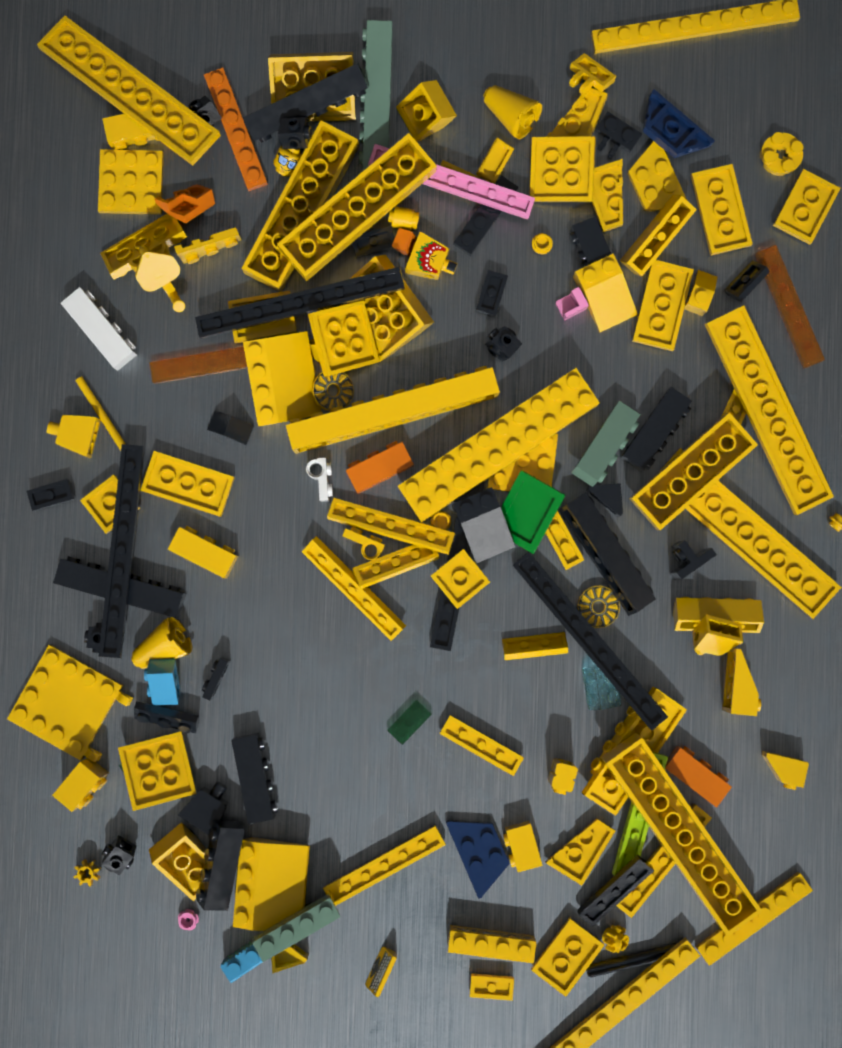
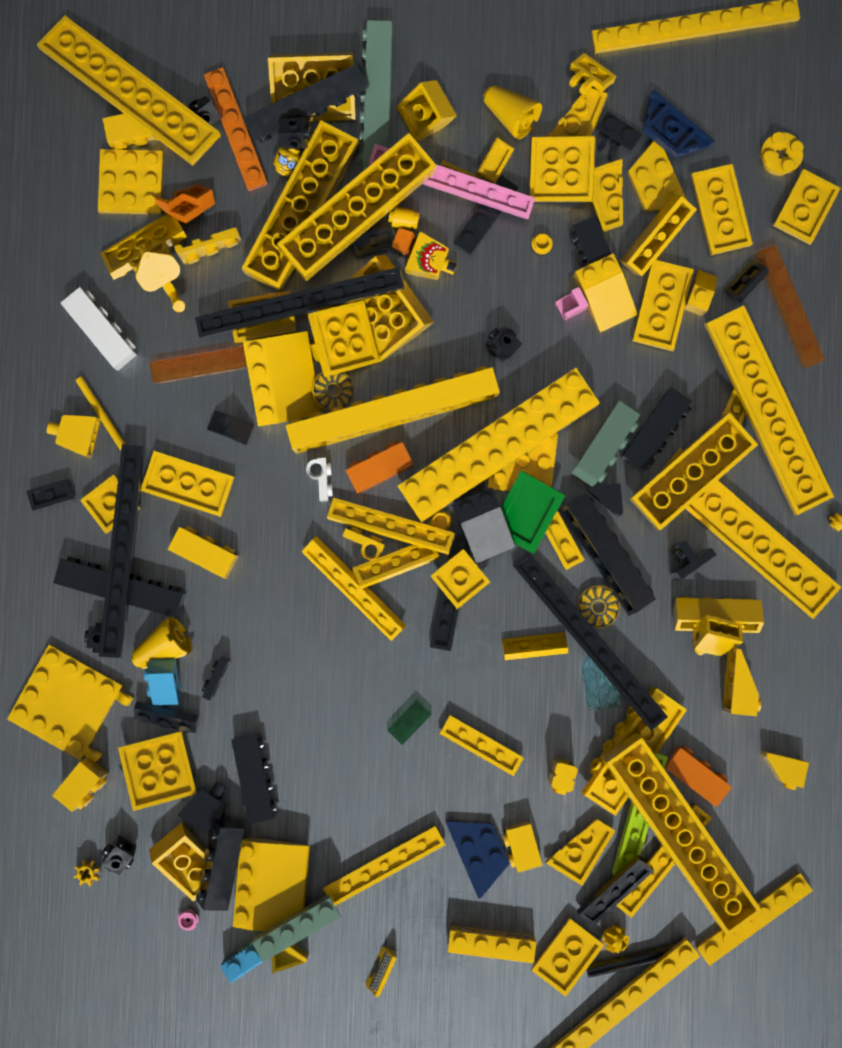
yellow plate [469,973,514,1001] -> none
black plate [476,270,508,317] -> none

